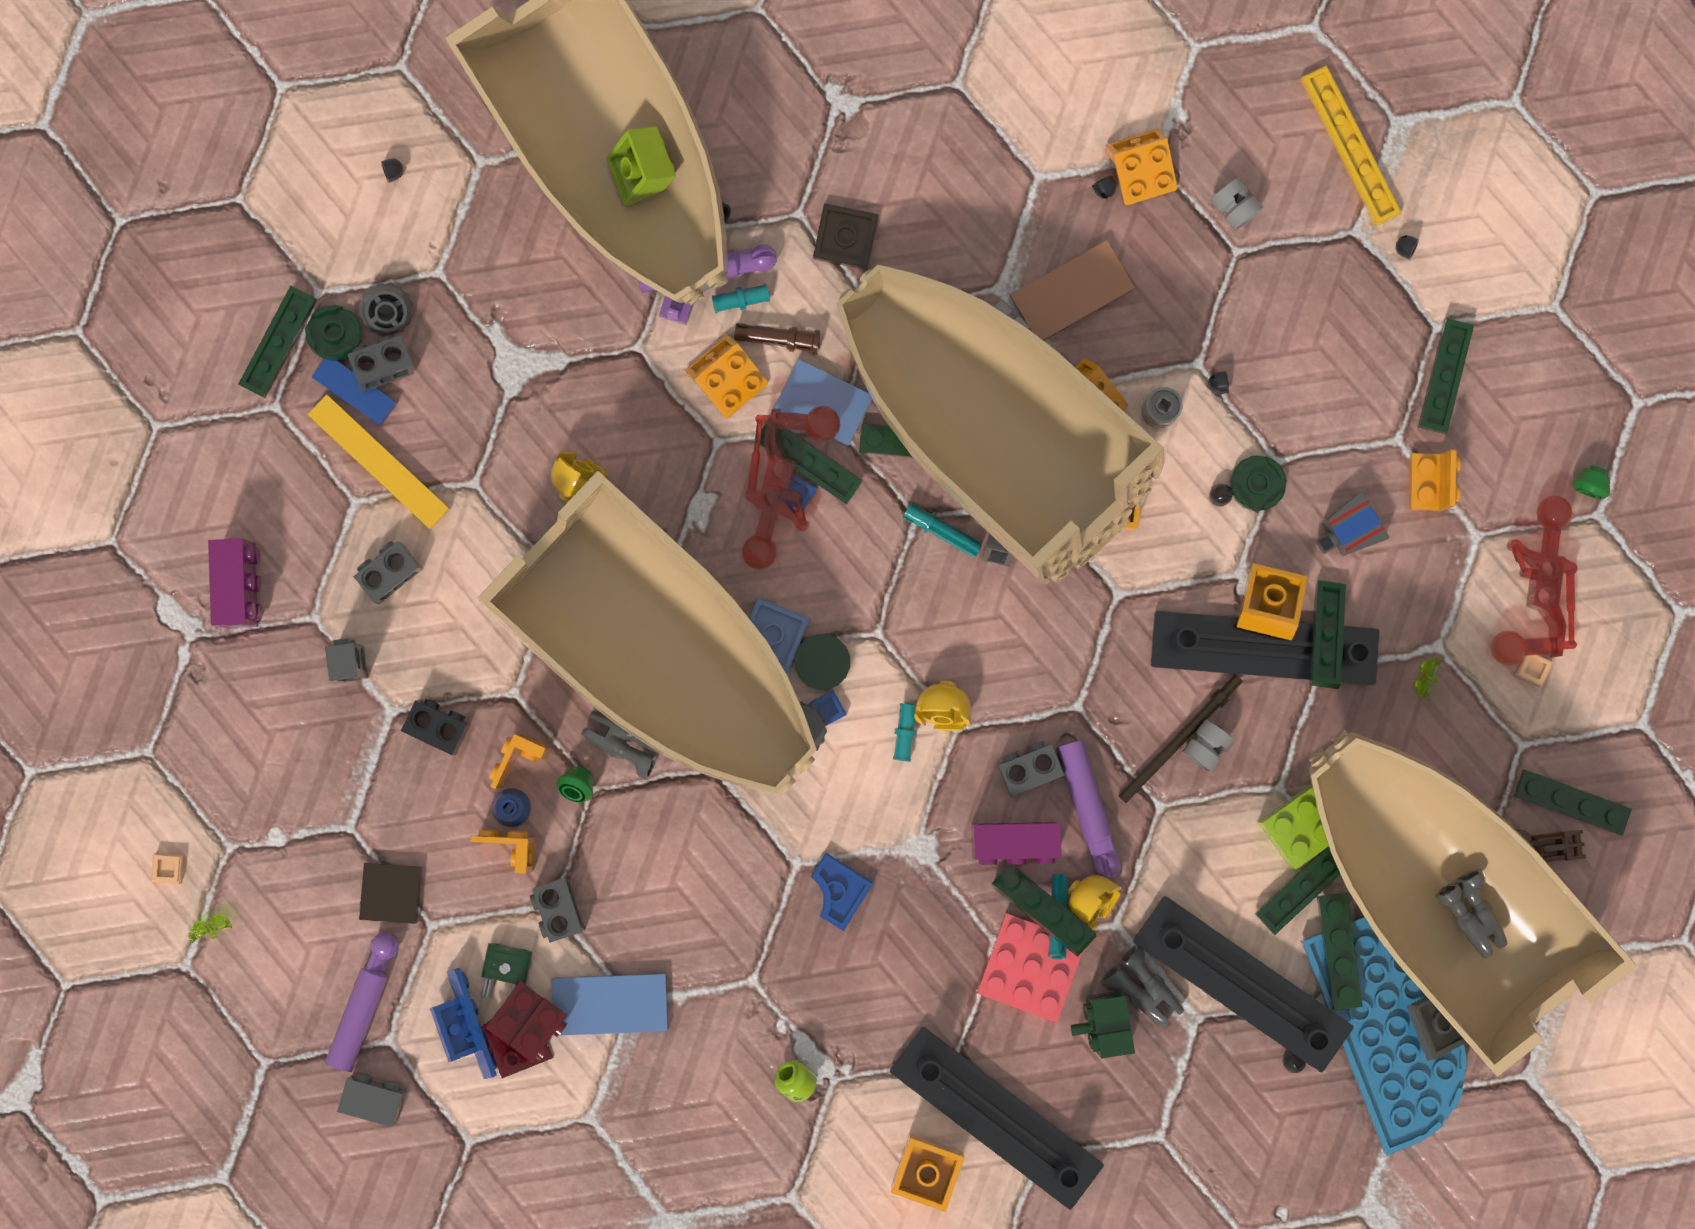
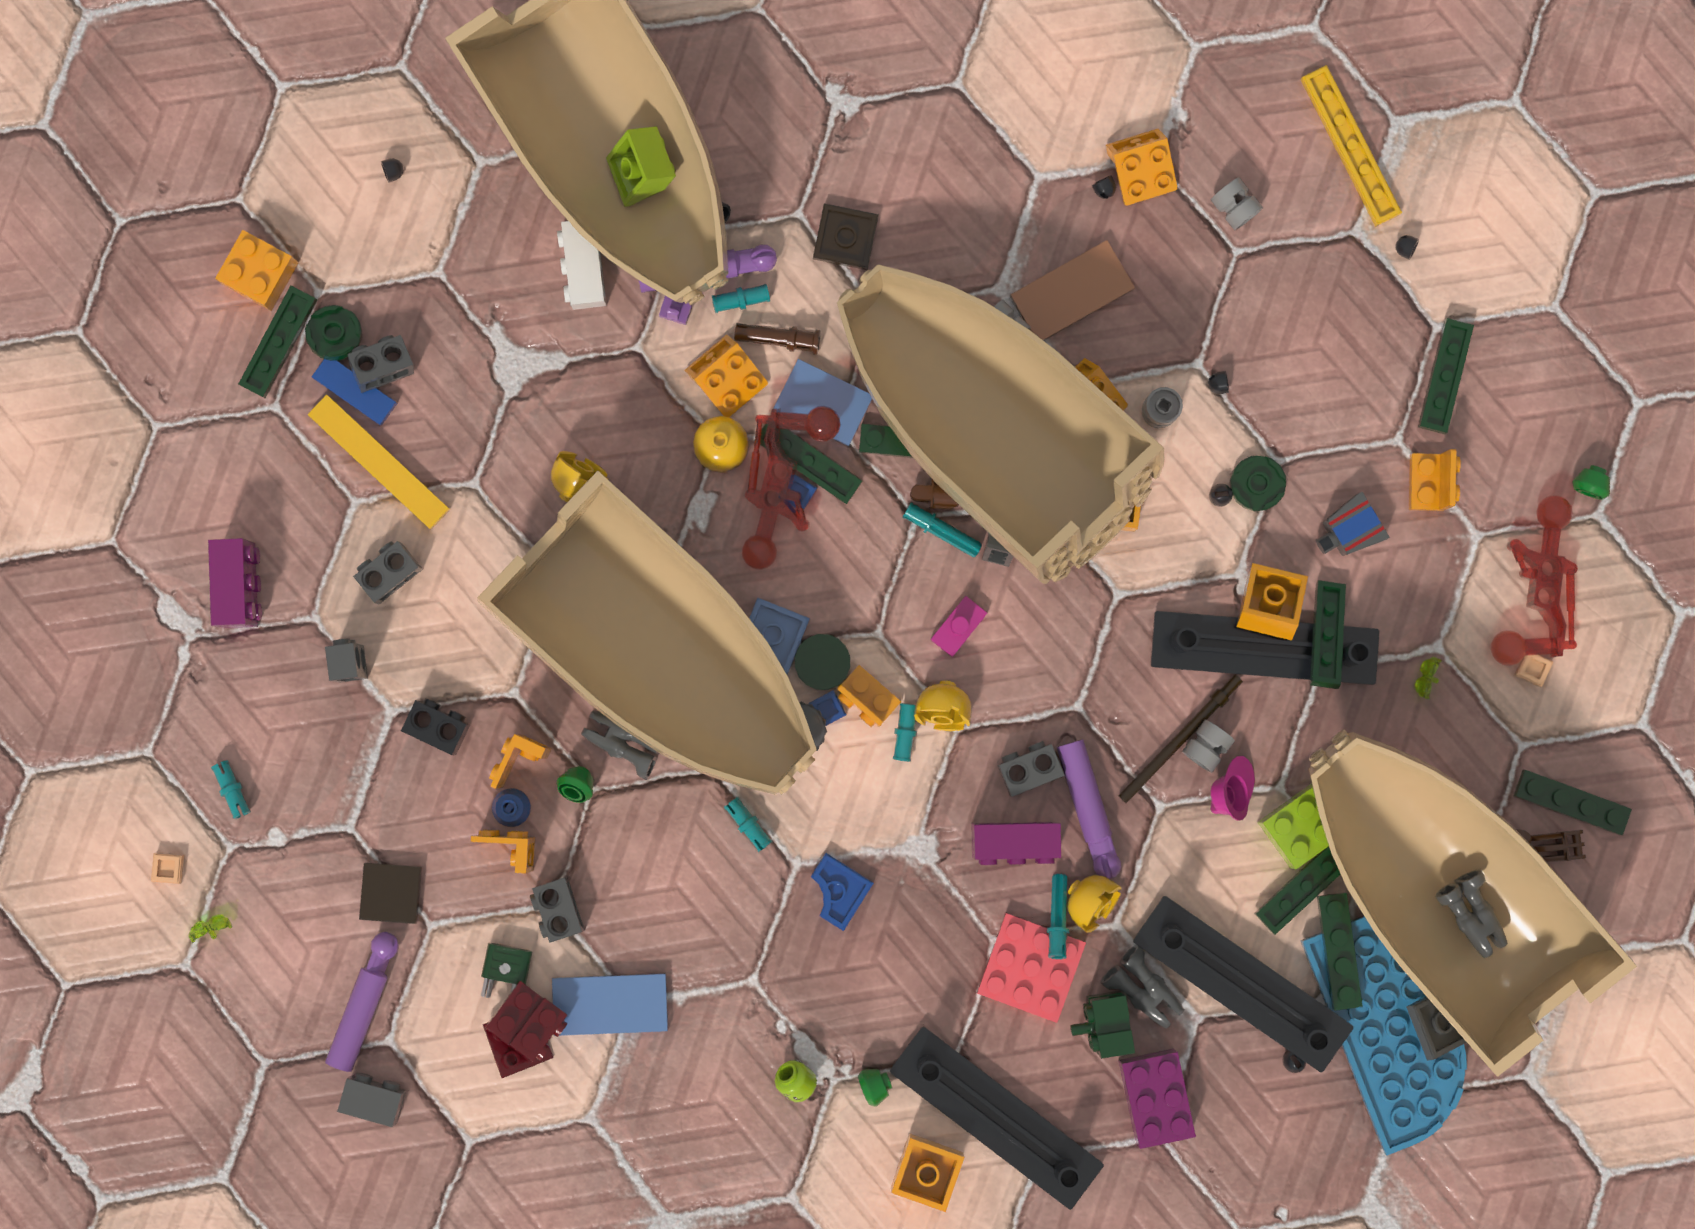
dark grey piece [358,282,414,336] -> none
blue bracket [430,968,497,1079] -> none
dark green plate [992,864,1097,957] -> none
none -> teal pin [211,760,251,819]
none -> light orange brick [215,230,299,311]
none -> white brick [557,221,607,310]
none -> yellow cylinder [693,416,749,473]
none -> teal pin [724,797,773,852]
none -> light orange bracket [837,665,901,727]
none -> green cone [858,1069,893,1107]
none -> reddish brown arm [910,479,959,509]
none -> dark pink tile [930,596,987,657]
none -> magenta brick [1118,1048,1196,1149]
none -> dark pink piece [1210,756,1255,821]

